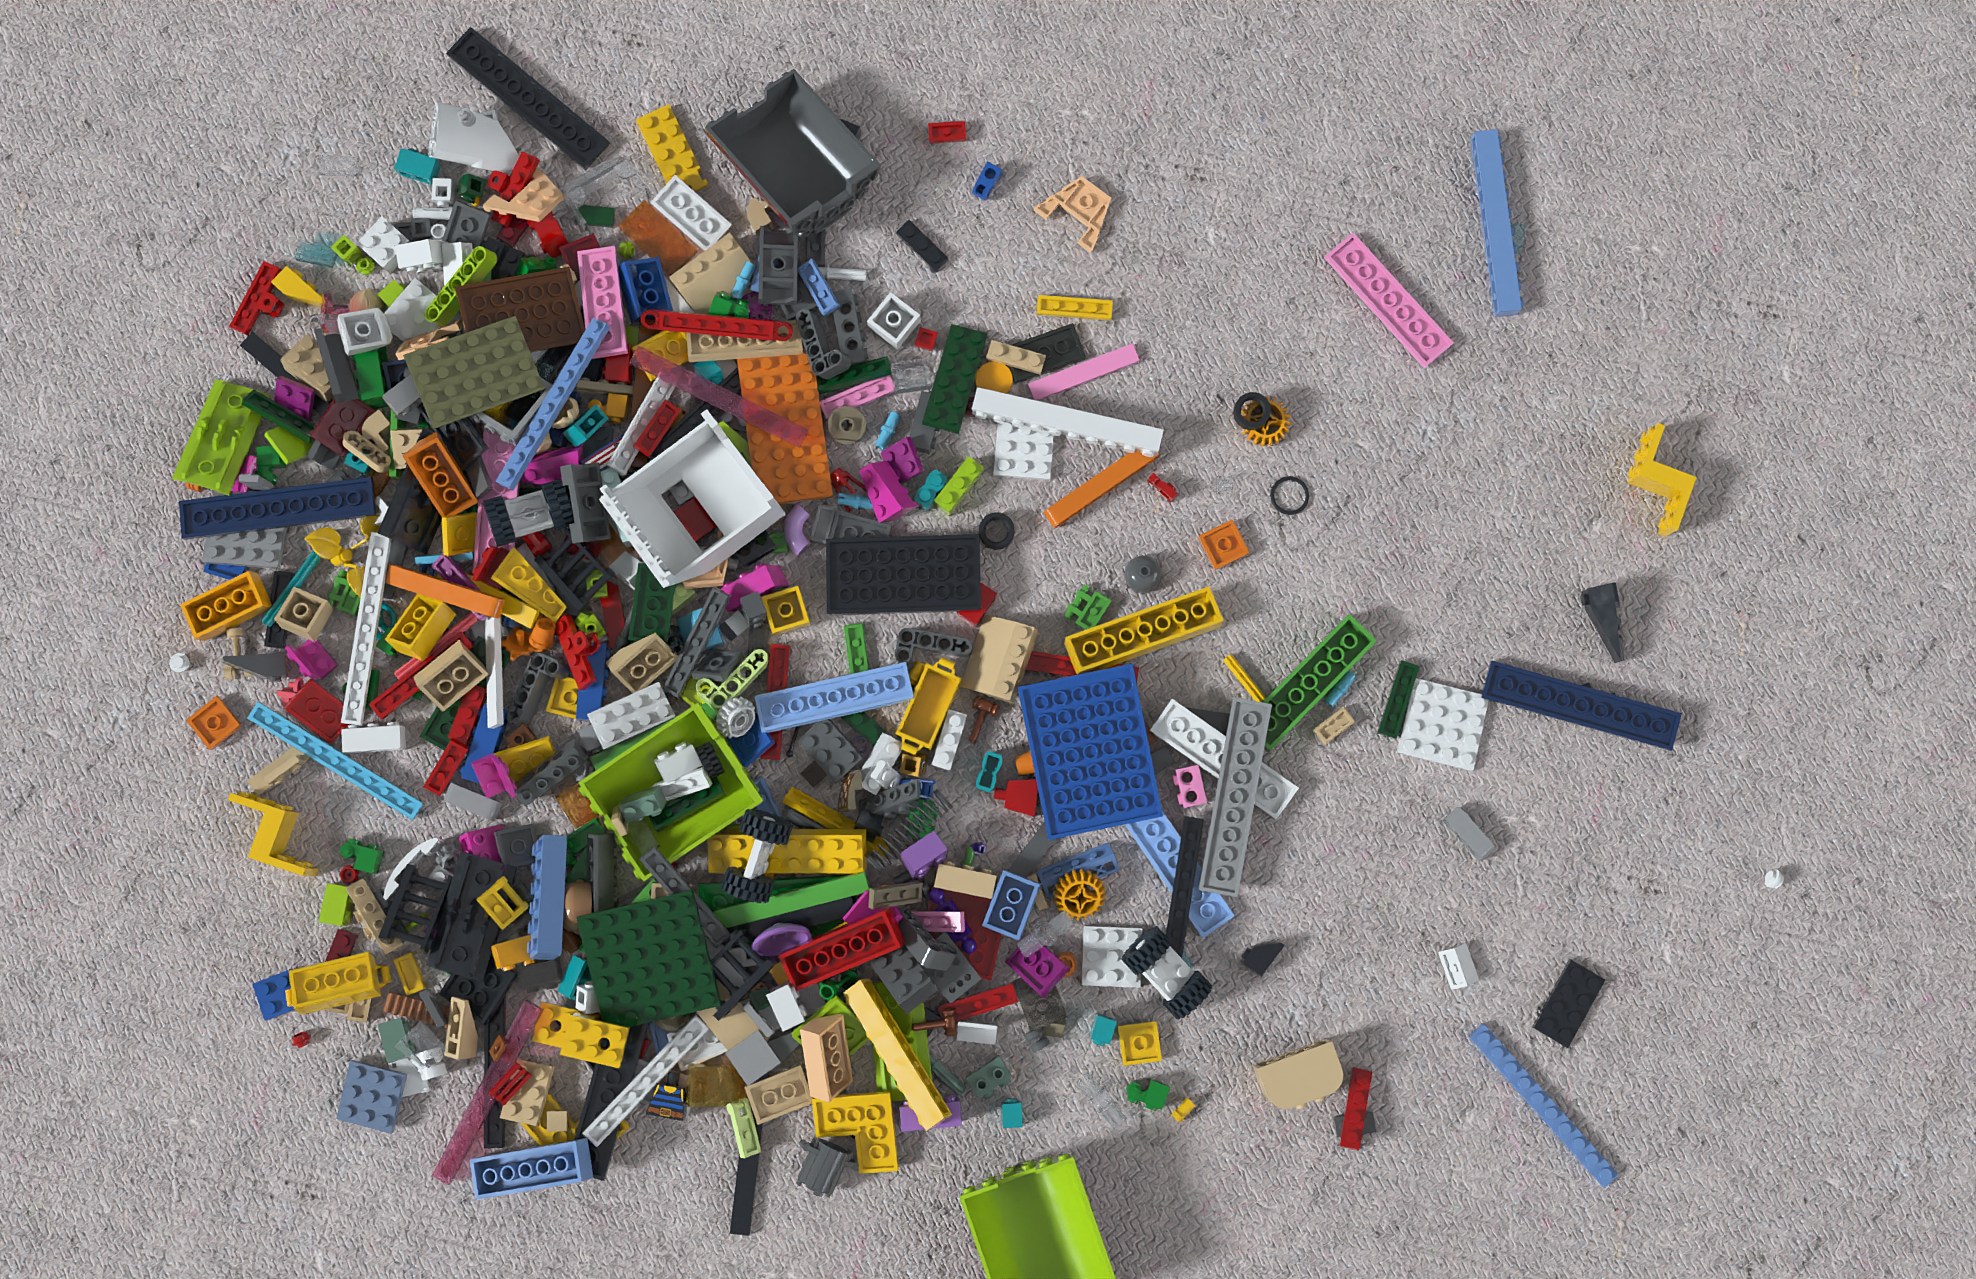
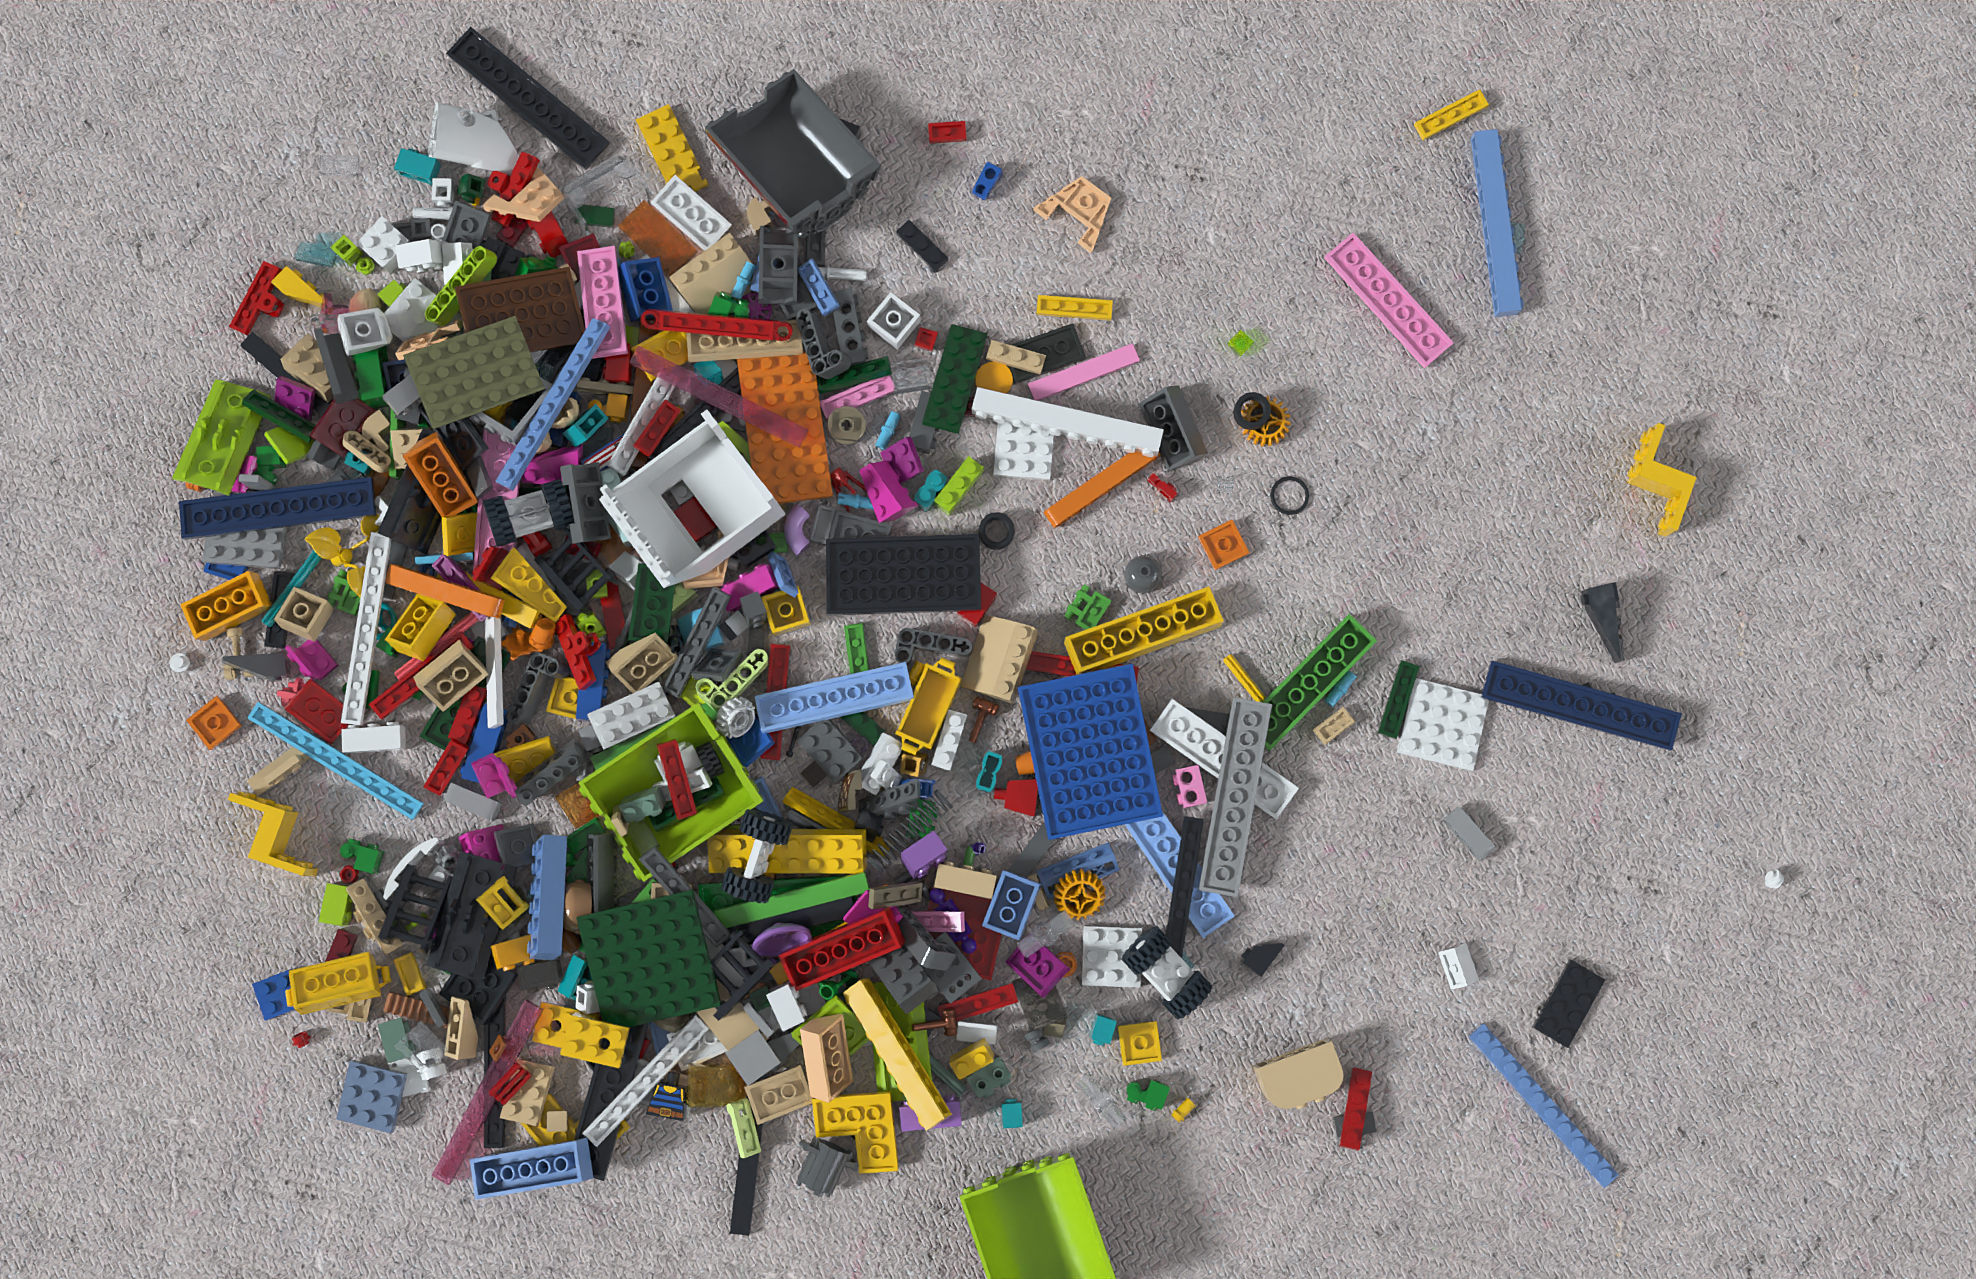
none -> red plate [656,739,697,820]
none -> medium blue tile [767,551,799,597]
none -> yellow brick [949,1037,994,1080]
none -> dark grey slope [1139,385,1208,472]
none -> clear neon green plate [1227,329,1254,357]
none -> yellow plate [1414,89,1489,141]

